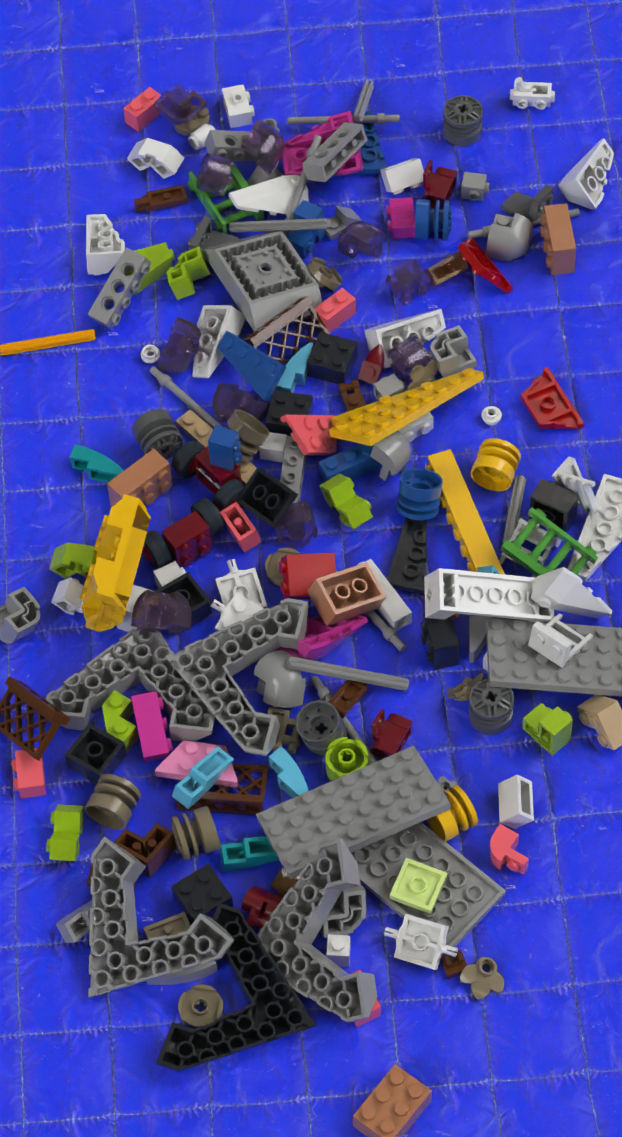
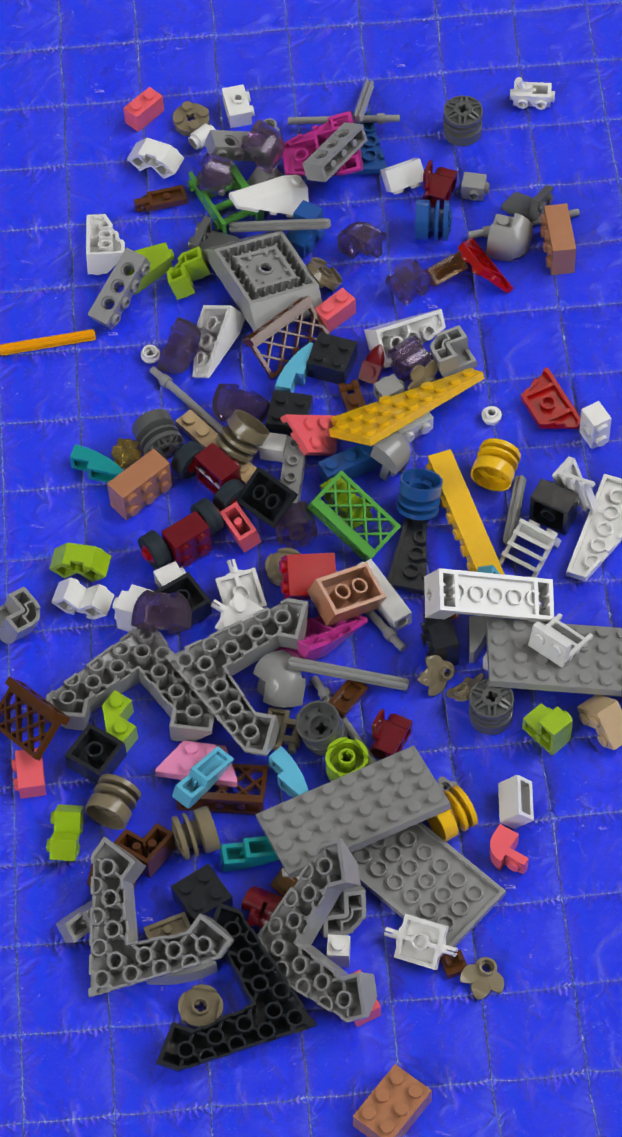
yellow piece [80,494,151,632] -> none
dark pink brick [131,691,173,762] -> none
clear purple brick [154,83,207,125] -> none
blue brick [208,425,242,471] -> none
blue wing [217,330,287,402] -> none
light grey bar [283,135,322,236] -> none
light grey slope [324,205,362,241] -> none
dark pink brick [386,197,415,239] -> none
yellowish green plate [389,858,447,914] -> none
bright green fence [500,507,598,577] -> none
white wedge [531,567,612,619] -> none
white wedge [558,138,614,210] -> none
none -> clear yellow brick [111,438,142,470]
none -> bright green fence [307,470,401,562]
none -> dark tan plate [417,655,455,696]
none -> white brick [579,401,612,449]

